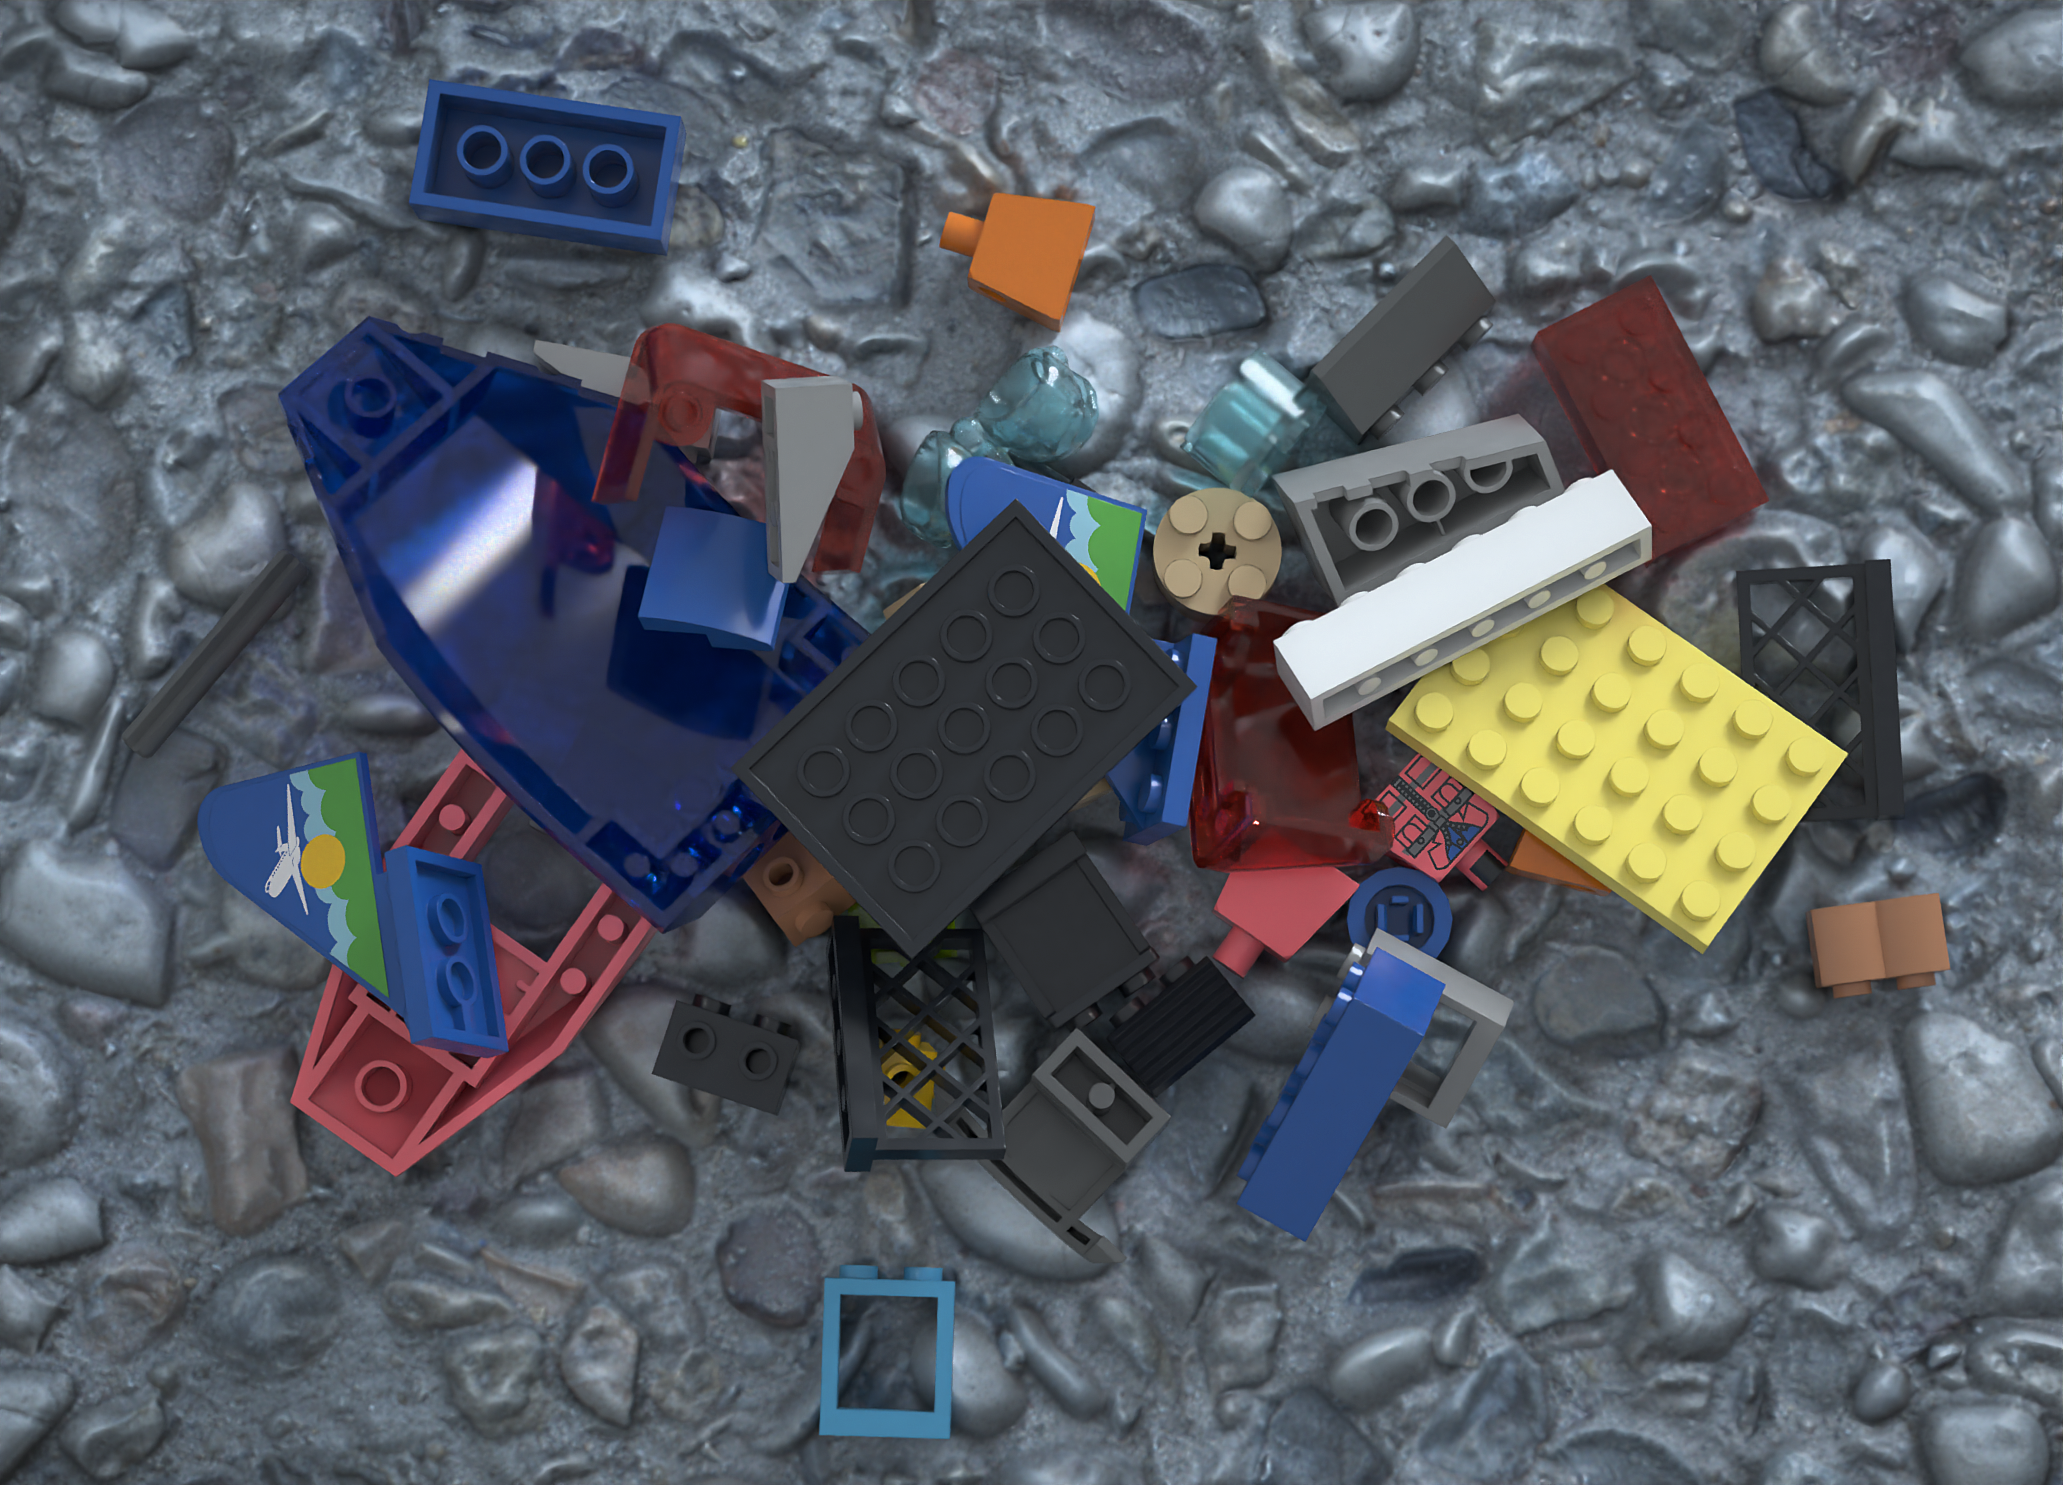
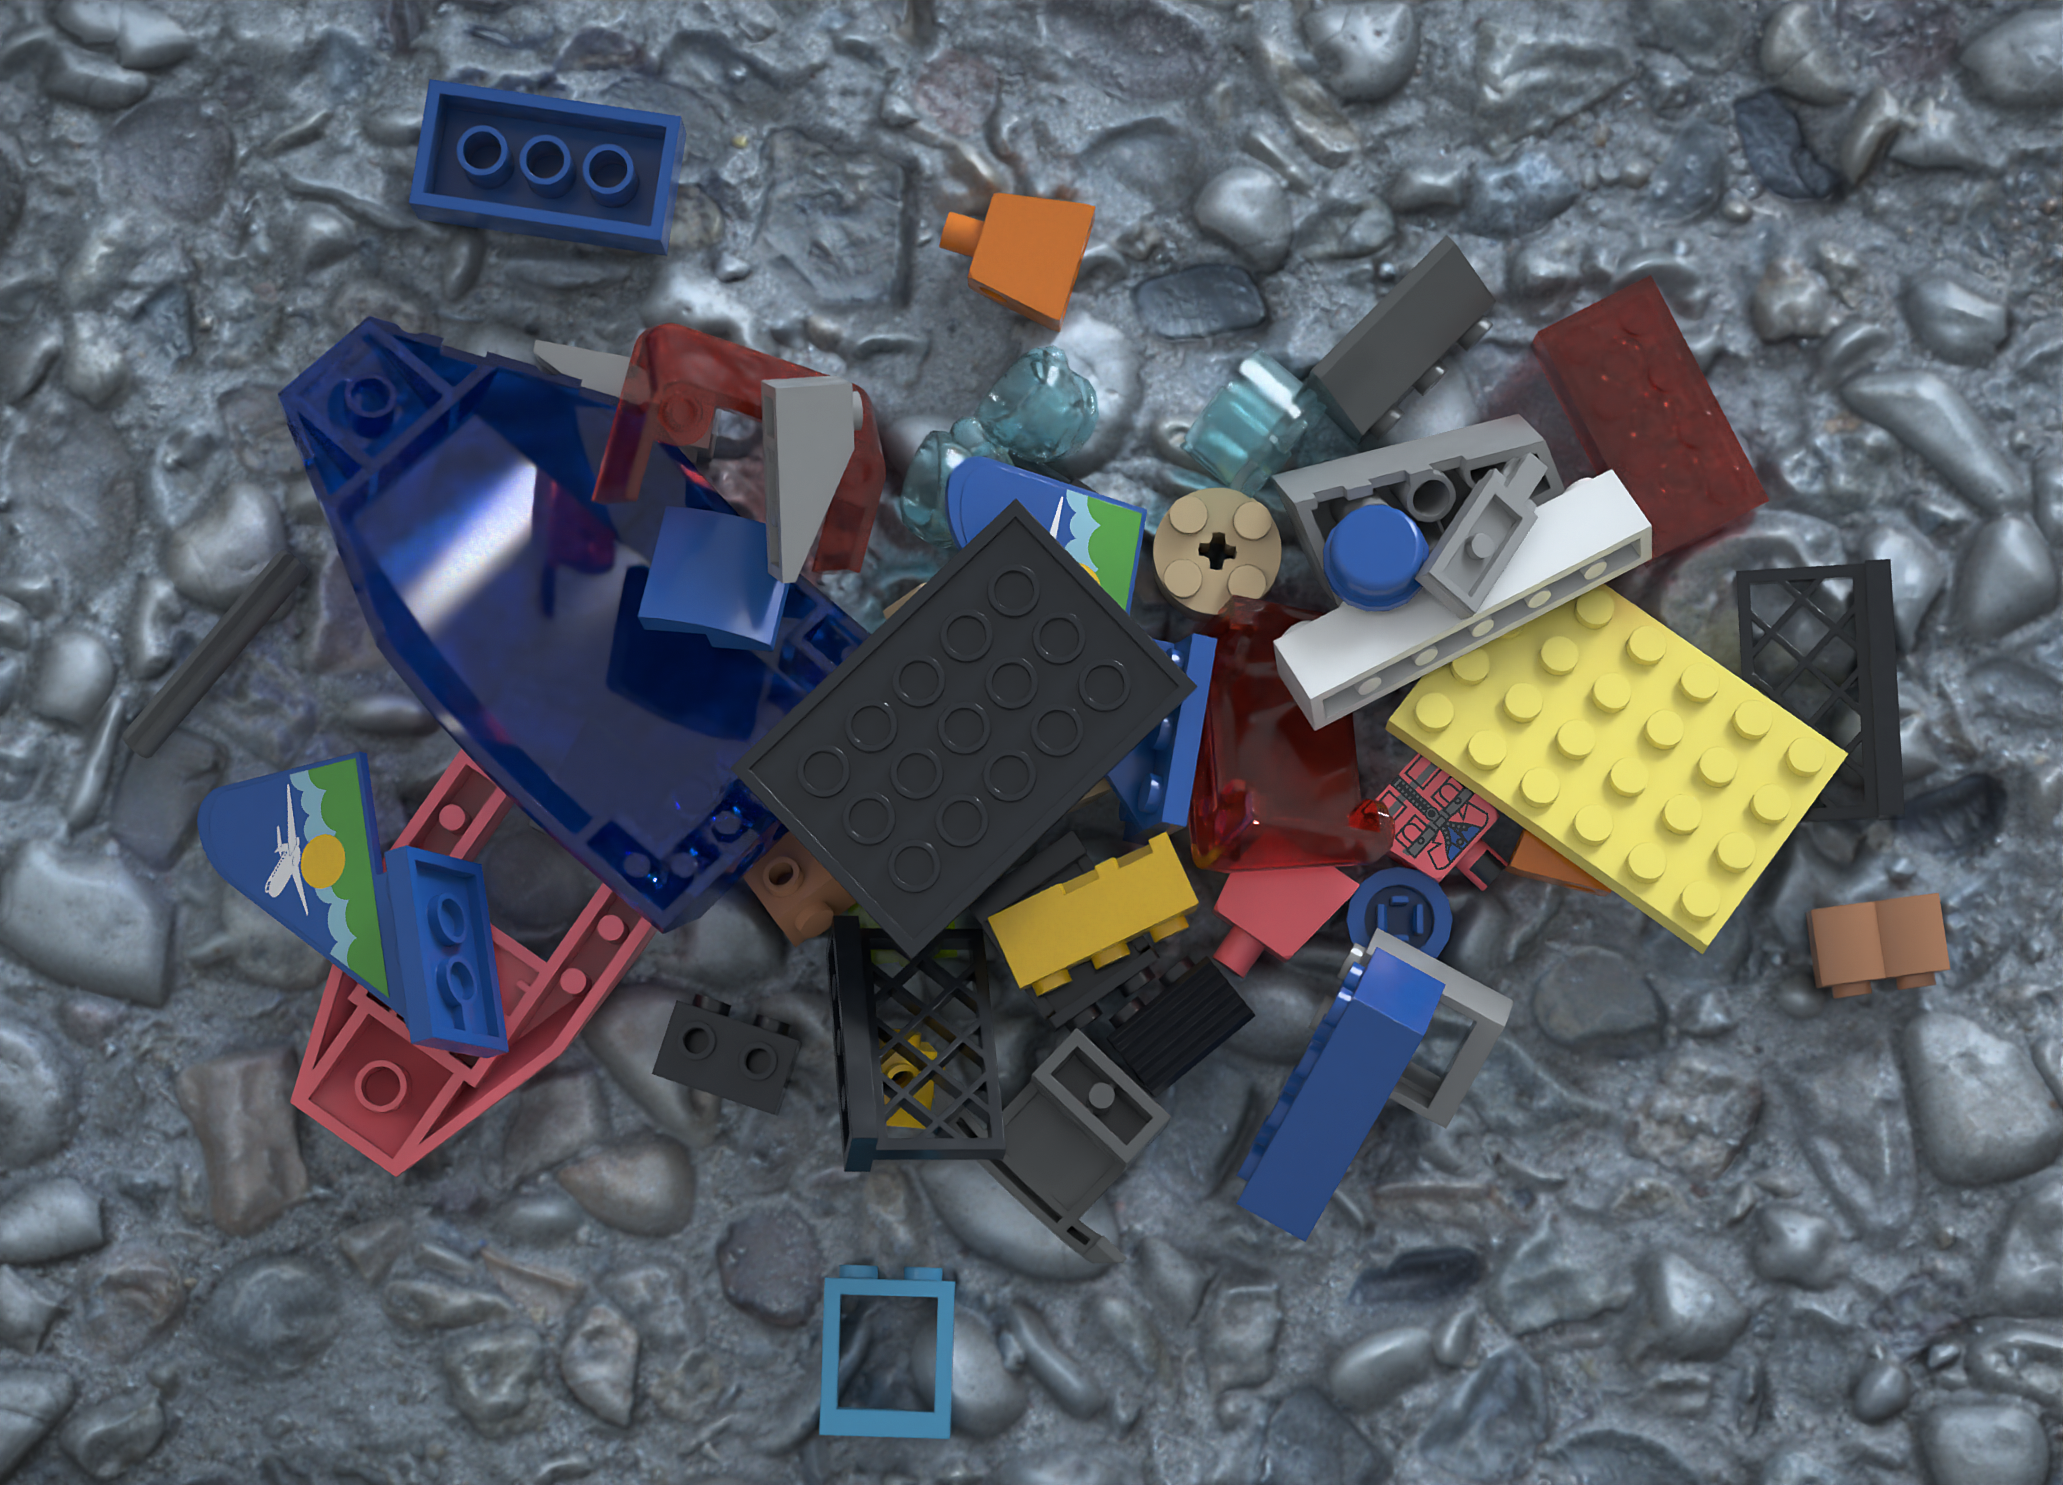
none -> yellow wedge [988,832,1199,997]
none -> blue piece [1323,505,1429,612]
none -> light grey hinge [1414,452,1548,620]

